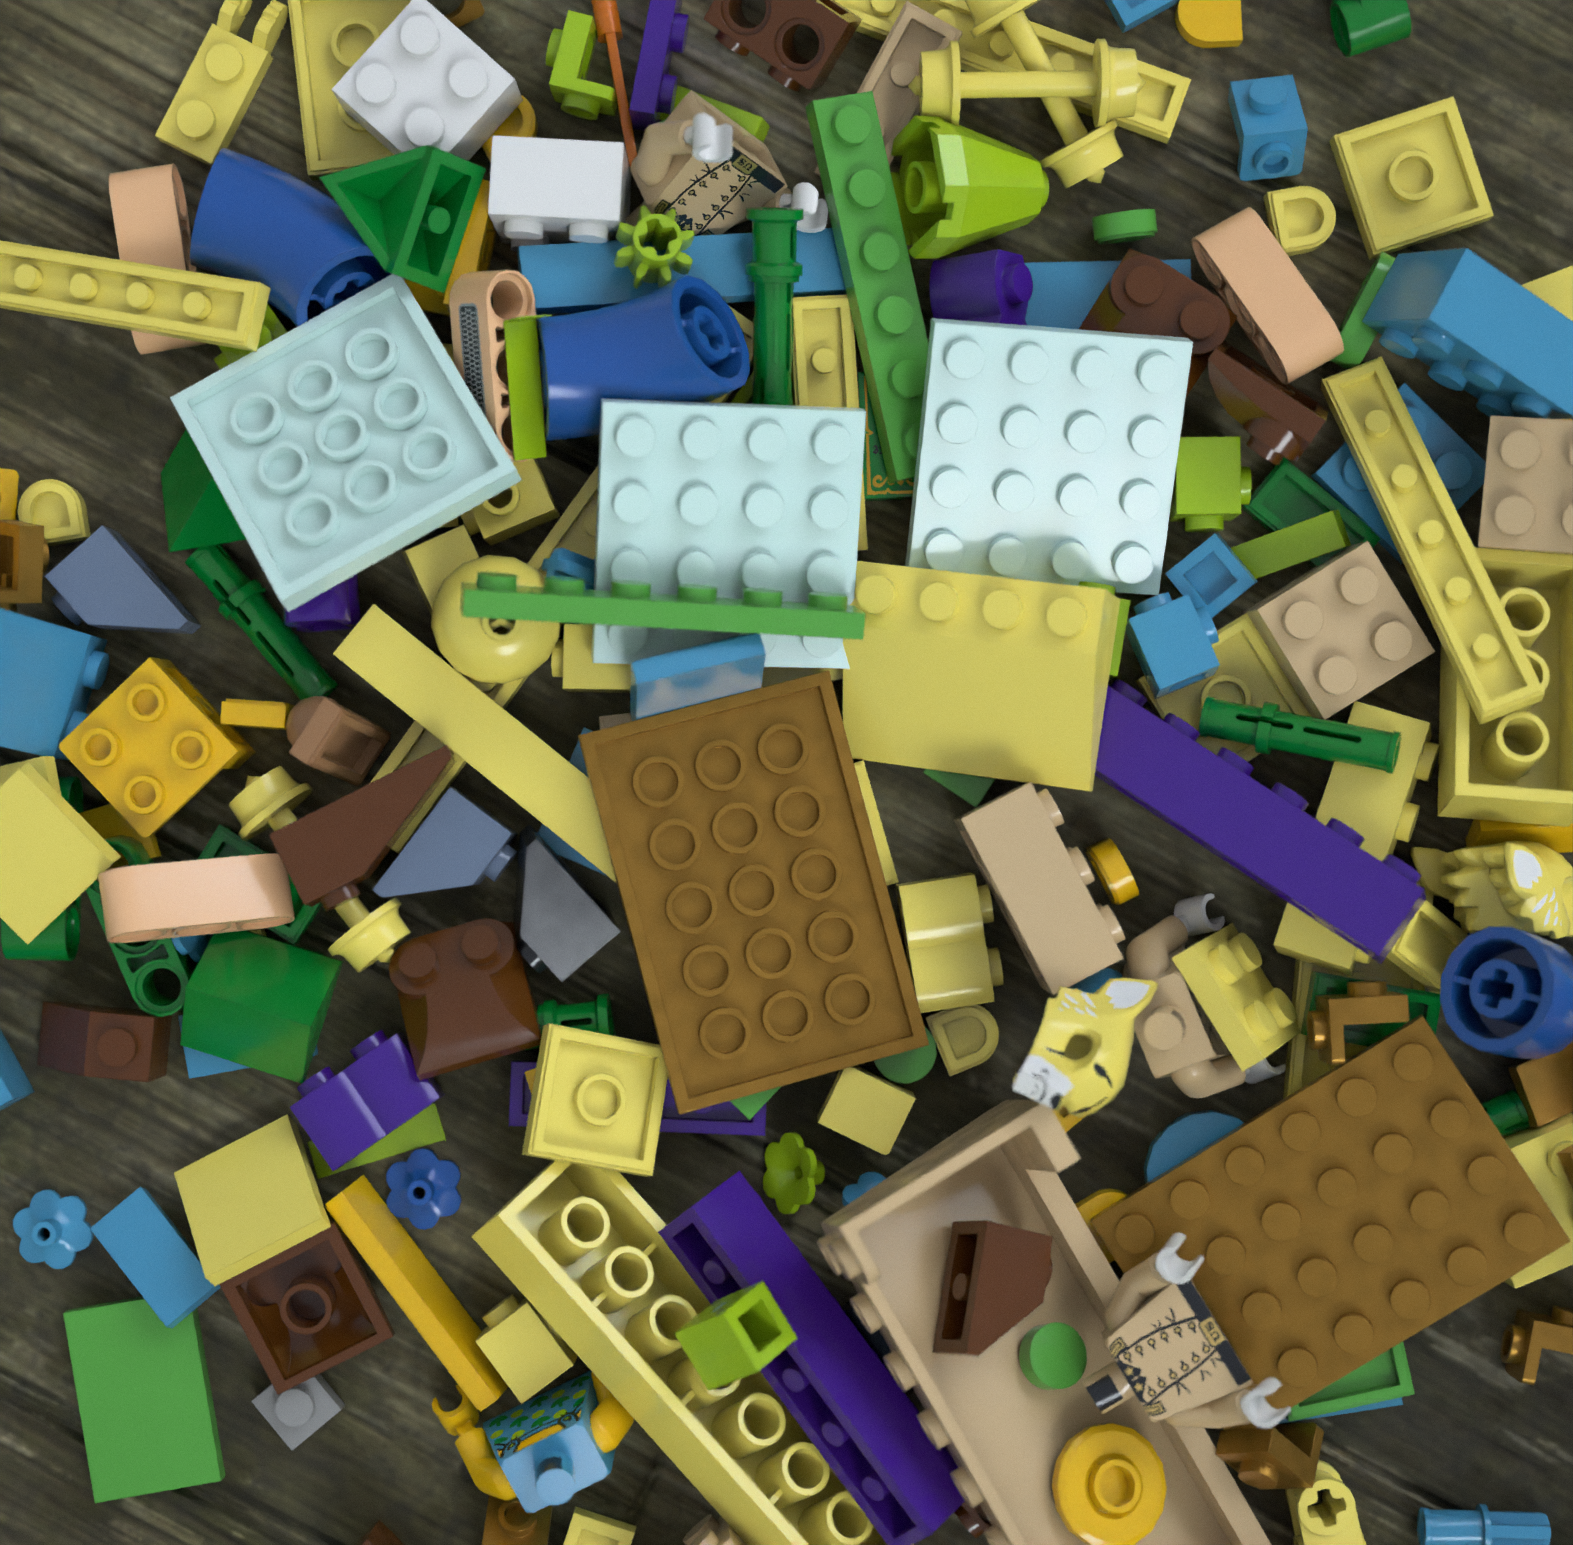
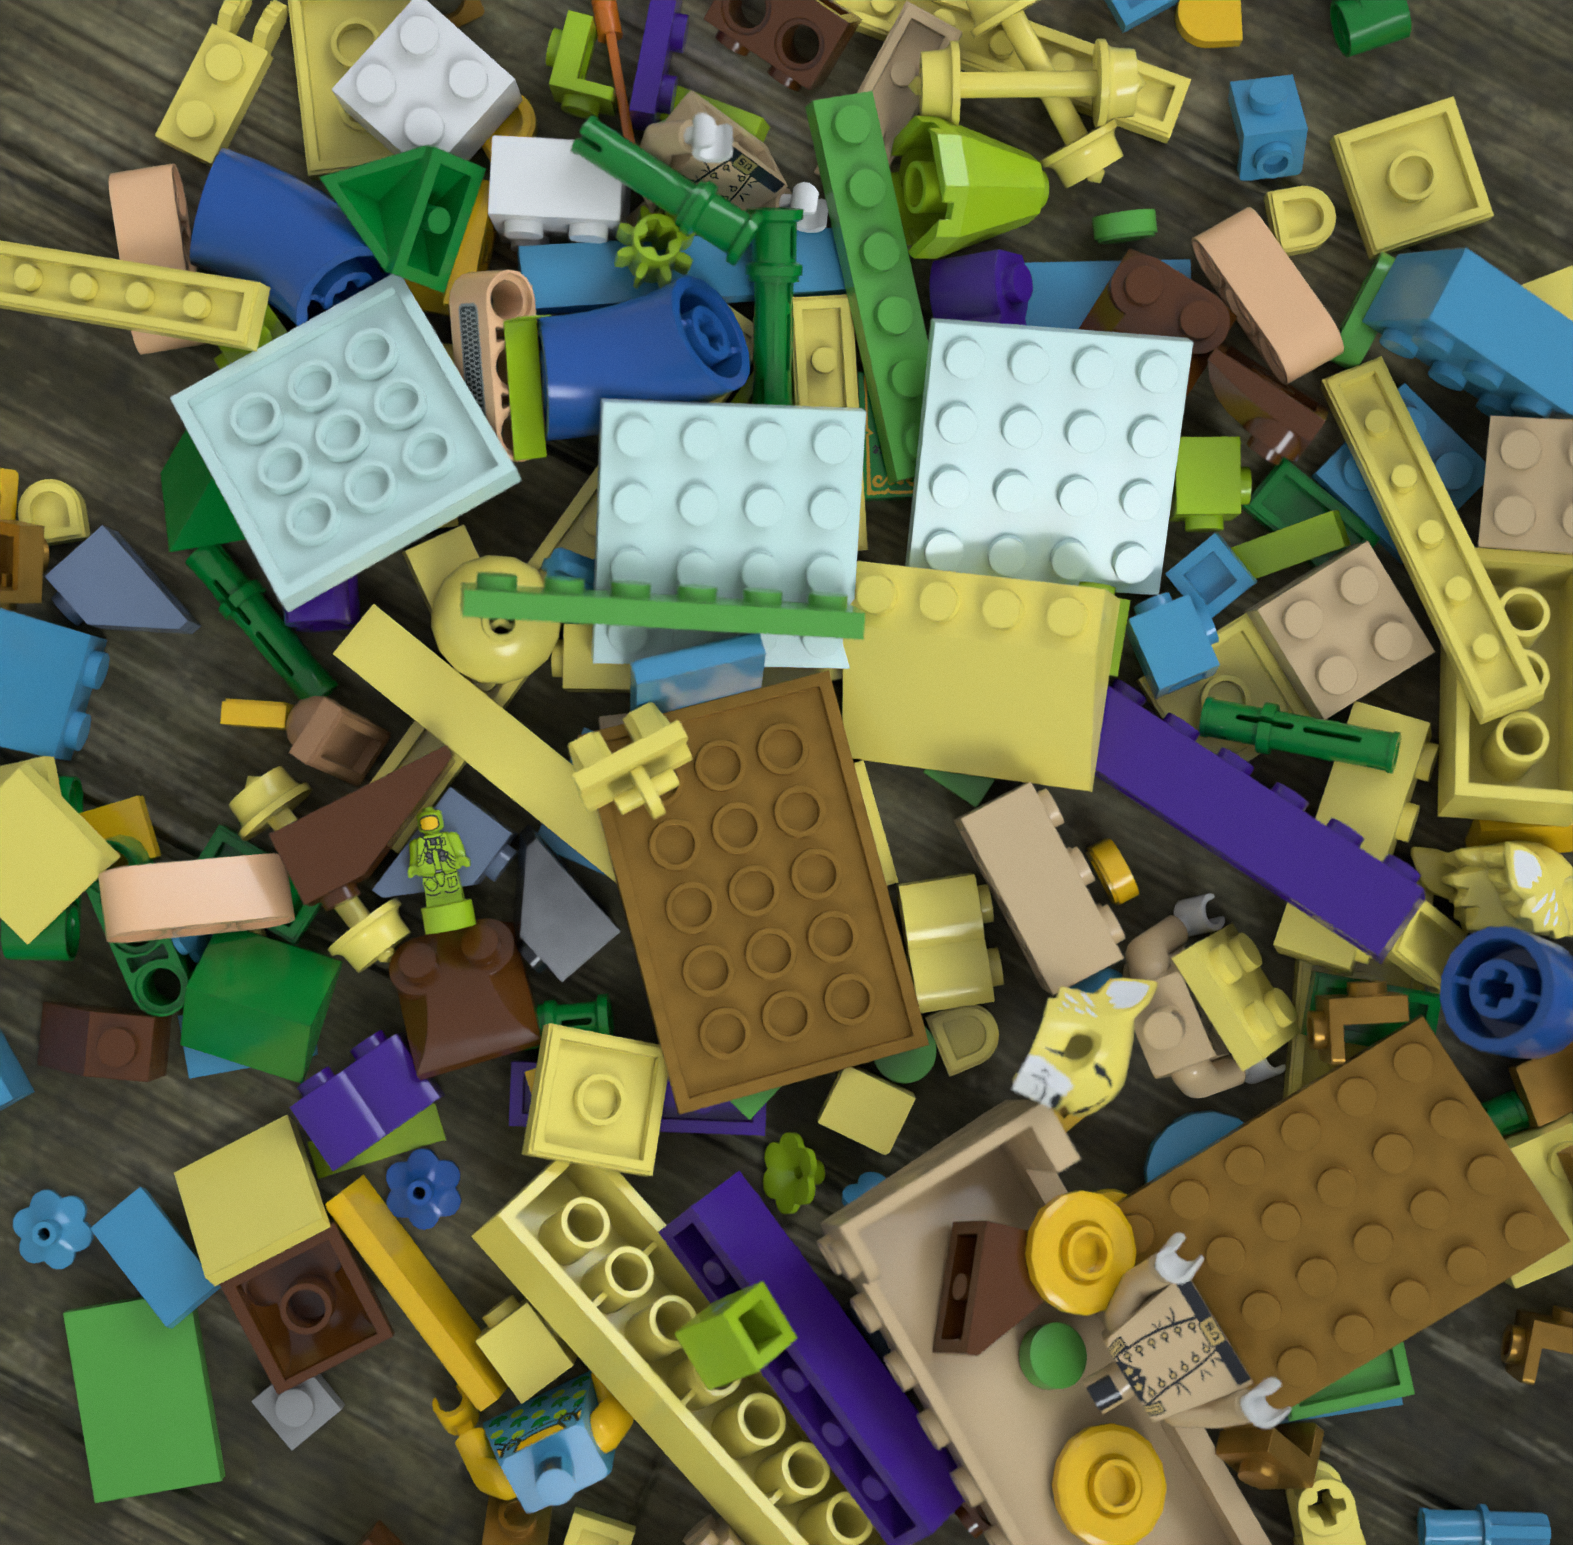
yellow bracket [59,657,256,838] -> none
light yellow brick [461,458,561,546] -> none
none -> lime piece [407,806,476,934]
none -> light yellow hips [568,702,693,820]
none -> green pin [570,115,765,267]
none -> yellow wheel [1025,1190,1137,1316]

